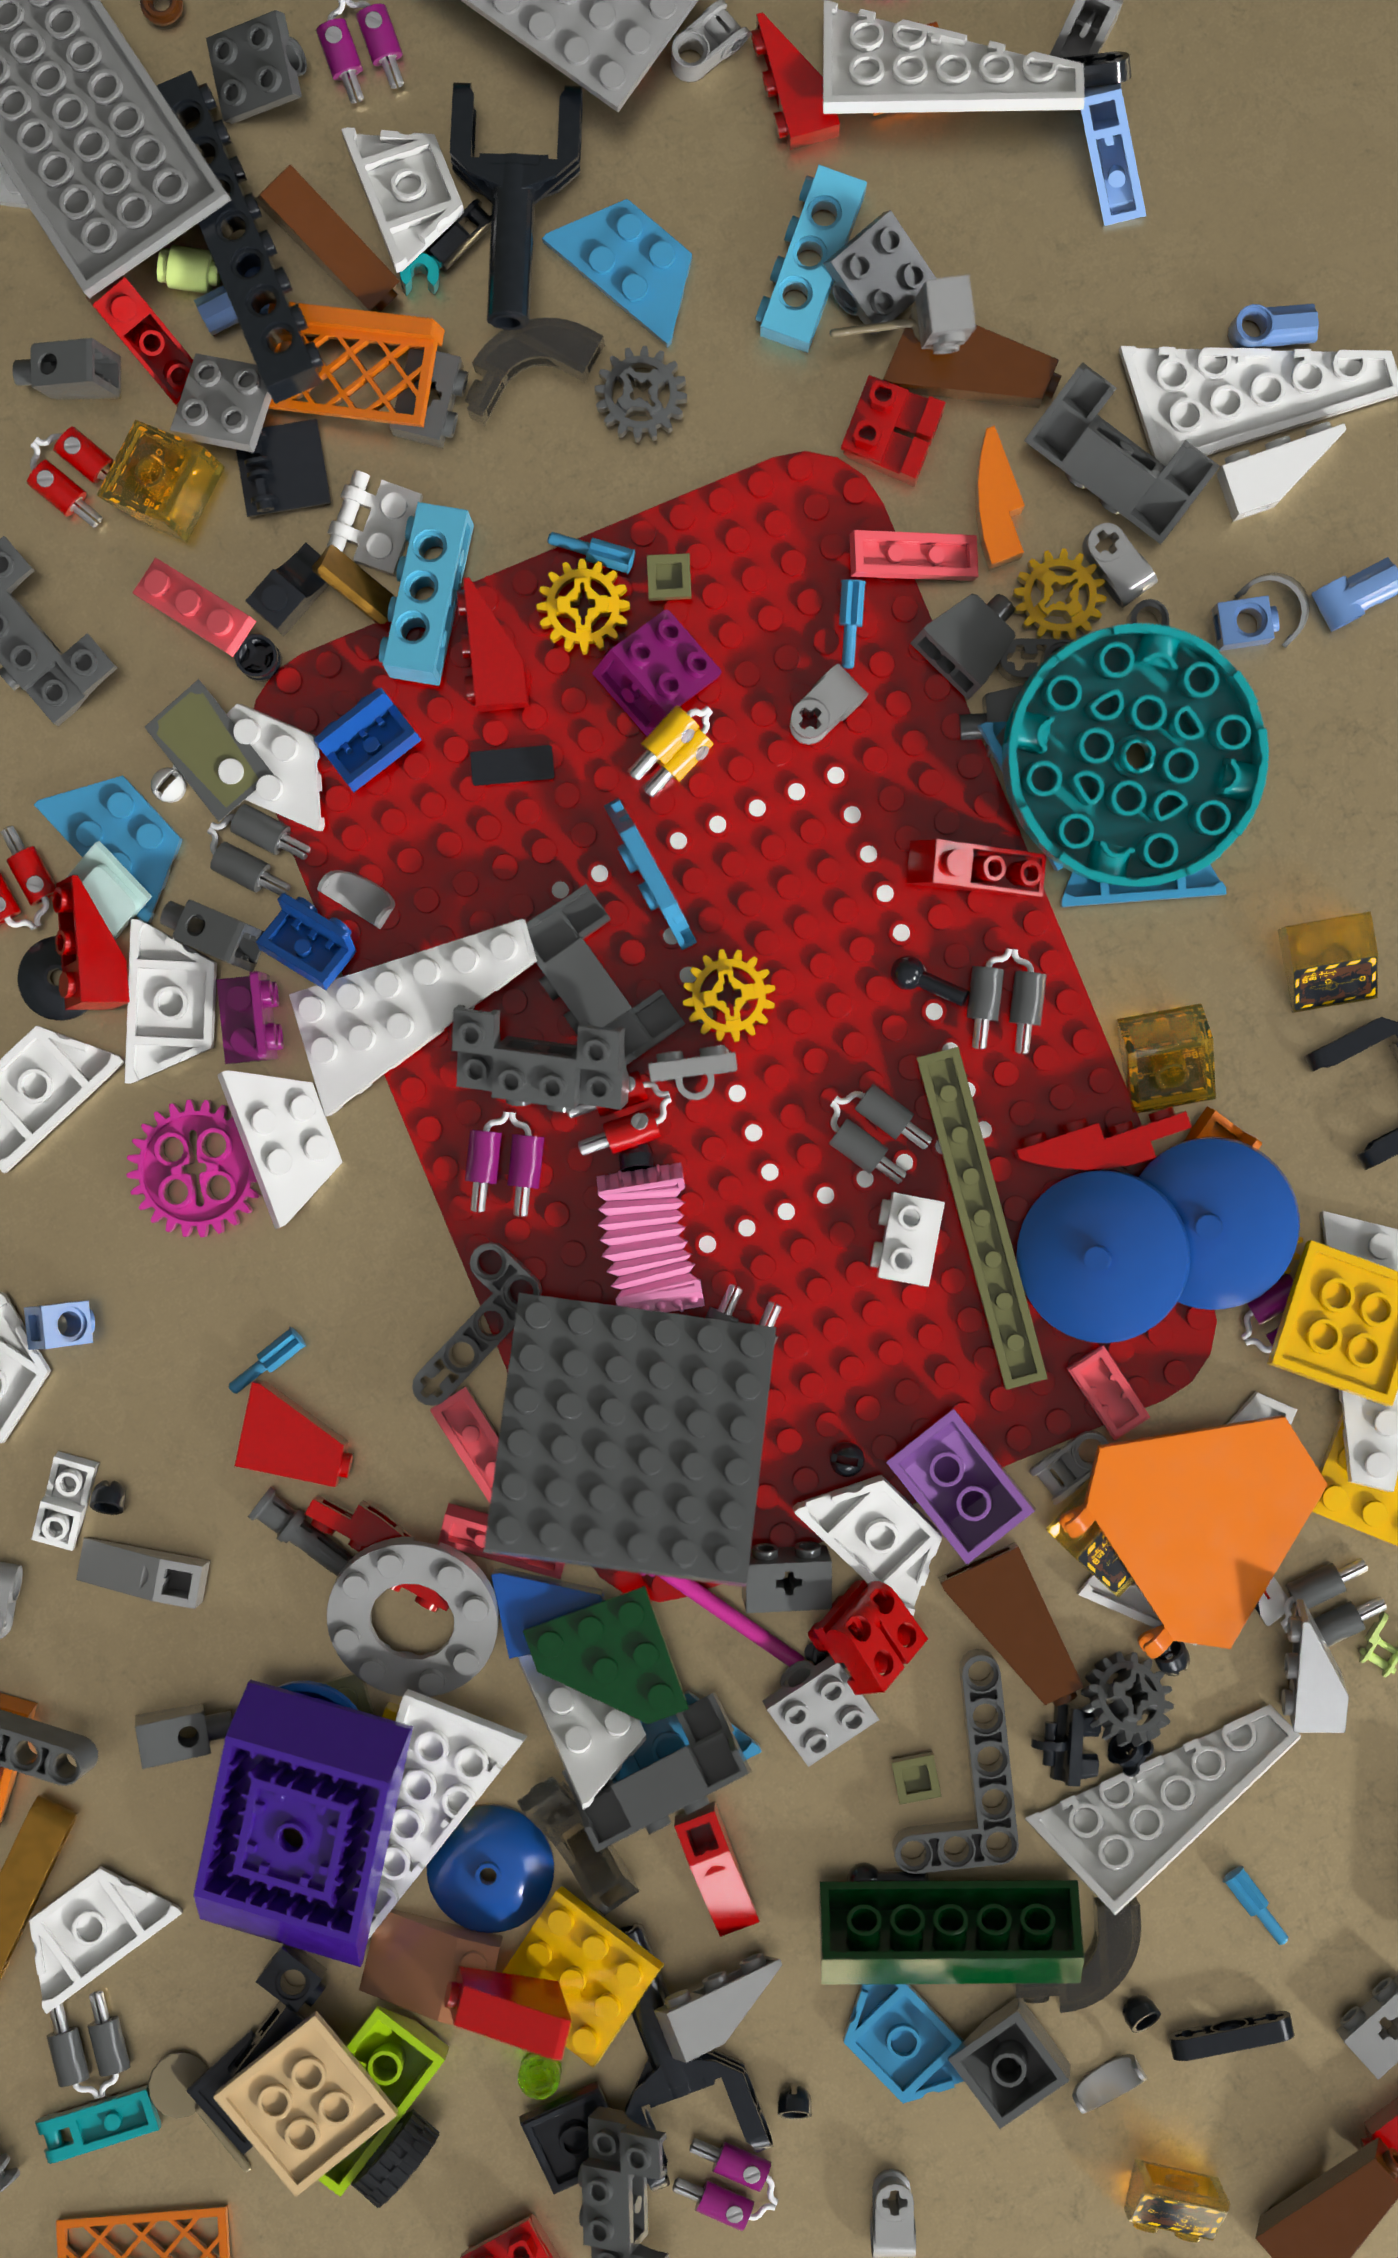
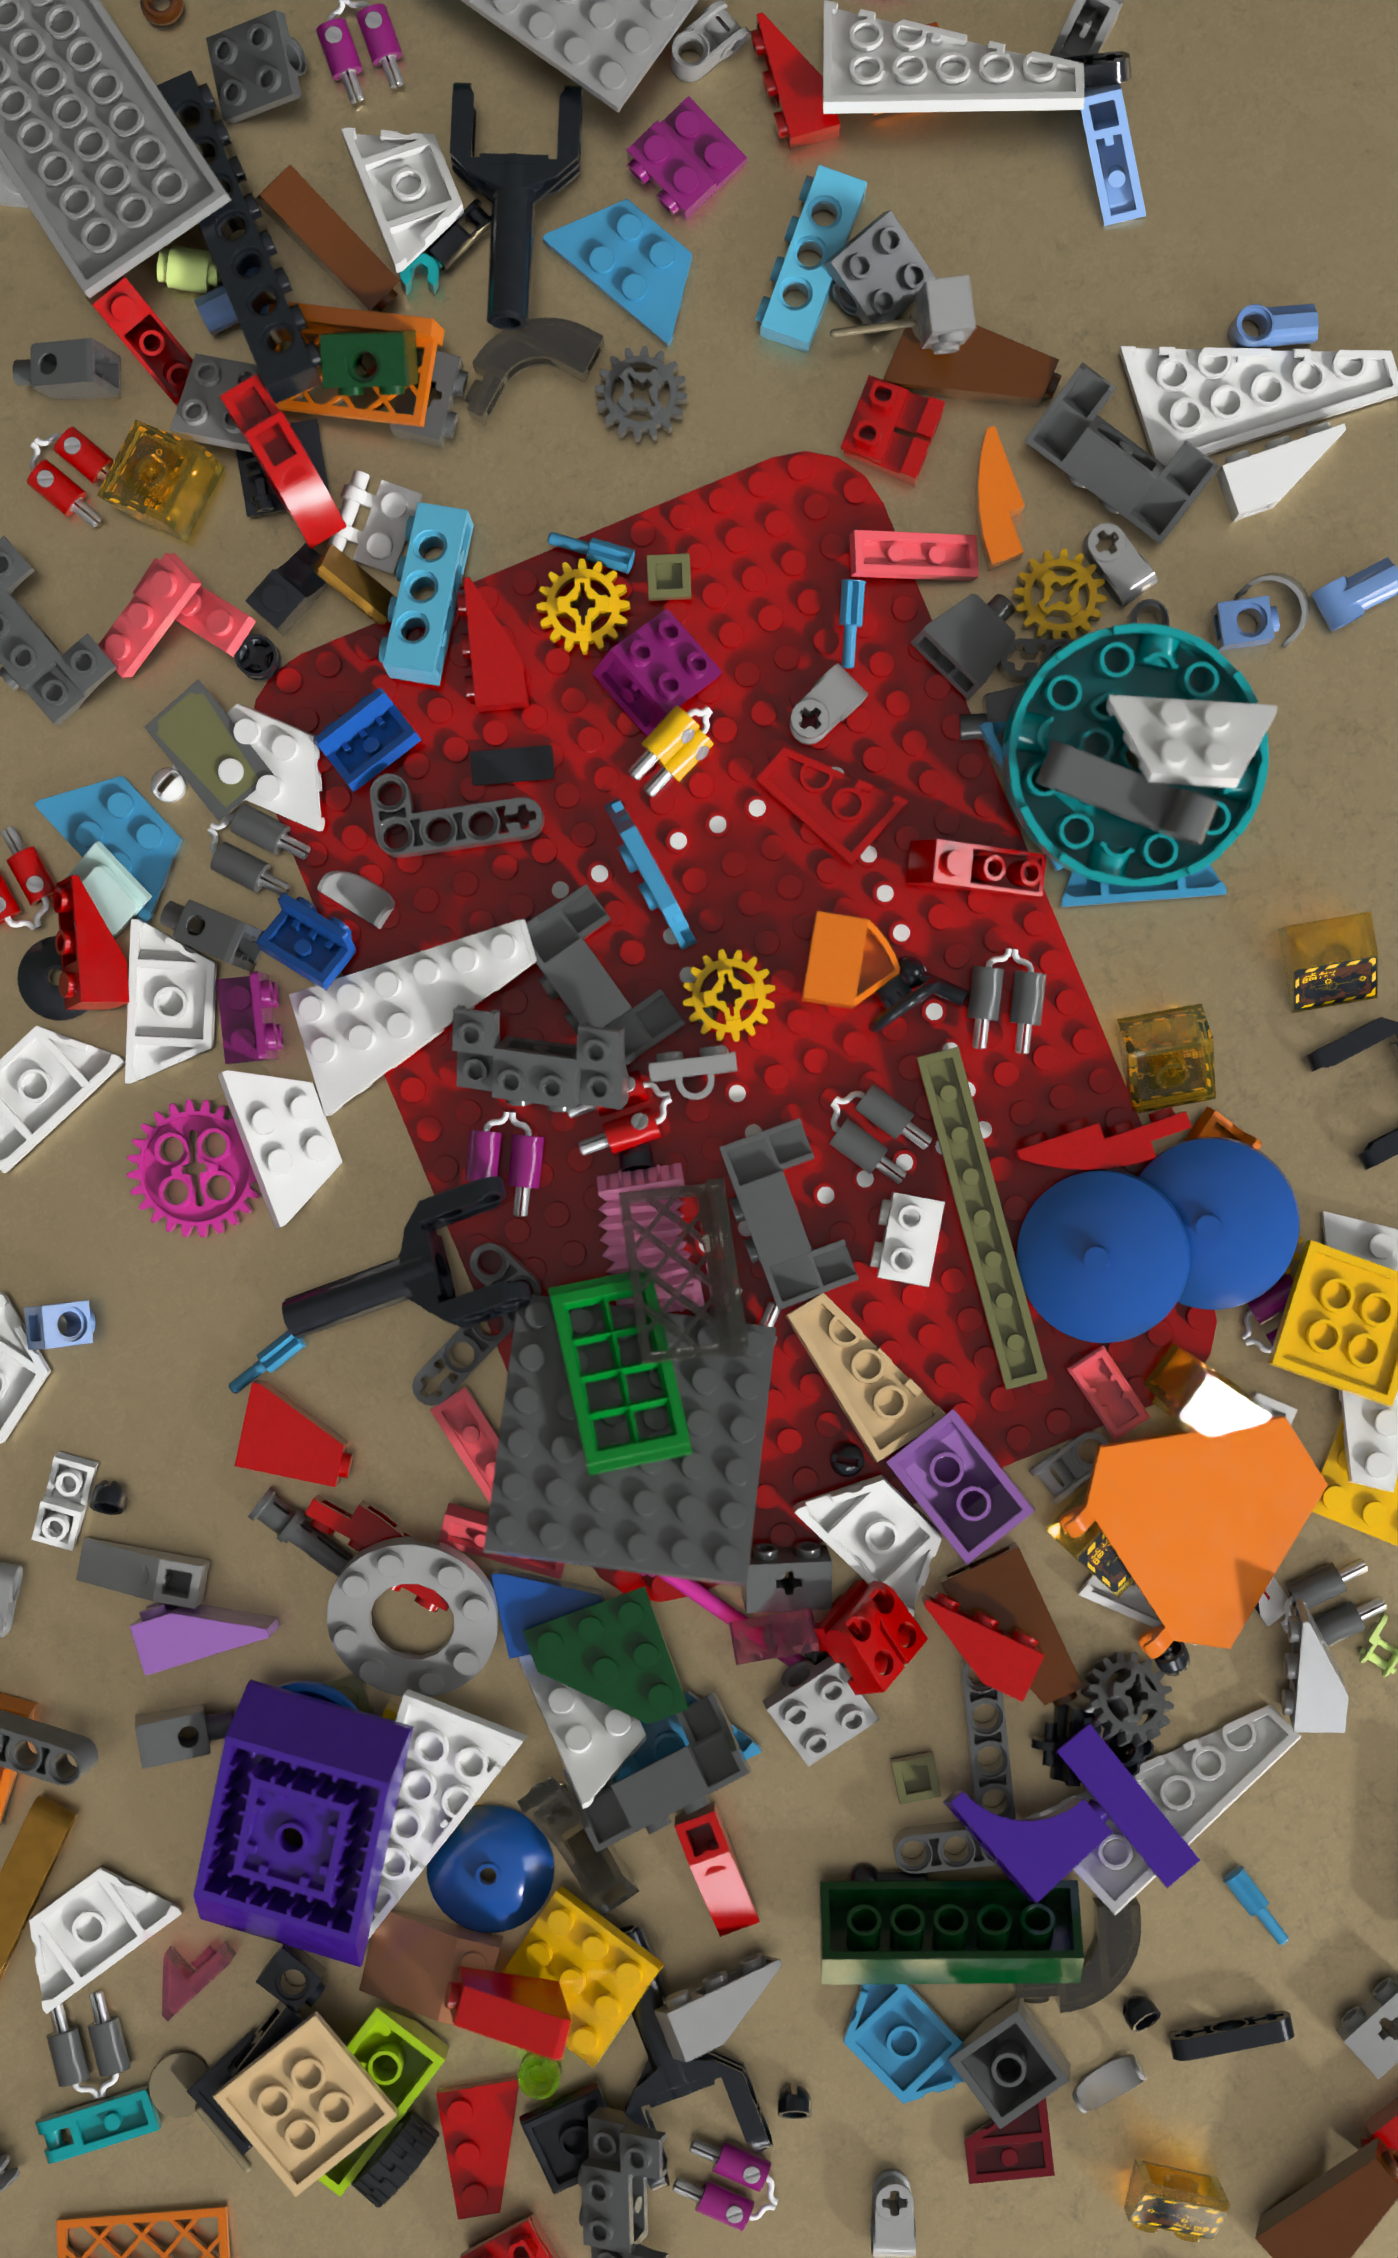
none -> coral plate [98,553,202,677]
none -> medium lavender slope [130,1602,280,1676]
none -> clear pink slope [162,1941,236,2021]
none -> red slope [219,374,347,549]
none -> black piece [282,1176,533,1339]
none -> dark green brick [320,330,418,396]
none -> dark grey beam [370,774,545,858]
none -> red wing [436,2075,521,2220]
none -> green piece [548,1268,692,1476]
none -> clear smoke fence [618,1178,749,1365]
none -> magenta plate [626,96,747,220]
none -> dark grey bracket [719,1118,859,1310]
none -> clear pink slope [729,1608,820,1665]
none -> red wing [756,747,909,866]
none -> tan wing [785,1293,946,1462]
none -> orange piece [801,911,941,1033]
none -> red slope [922,1592,1045,1702]
none -> dark purple arch [943,1790,1113,1903]
none -> dark red wing [964,2098,1055,2184]
none -> dark grey beam [1036,741,1218,845]
none -> dark purple tile [1055,1723,1200,1888]
none -> white wing [1106,695,1277,788]
none -> clear yellow slope [1144,1343,1271,1437]

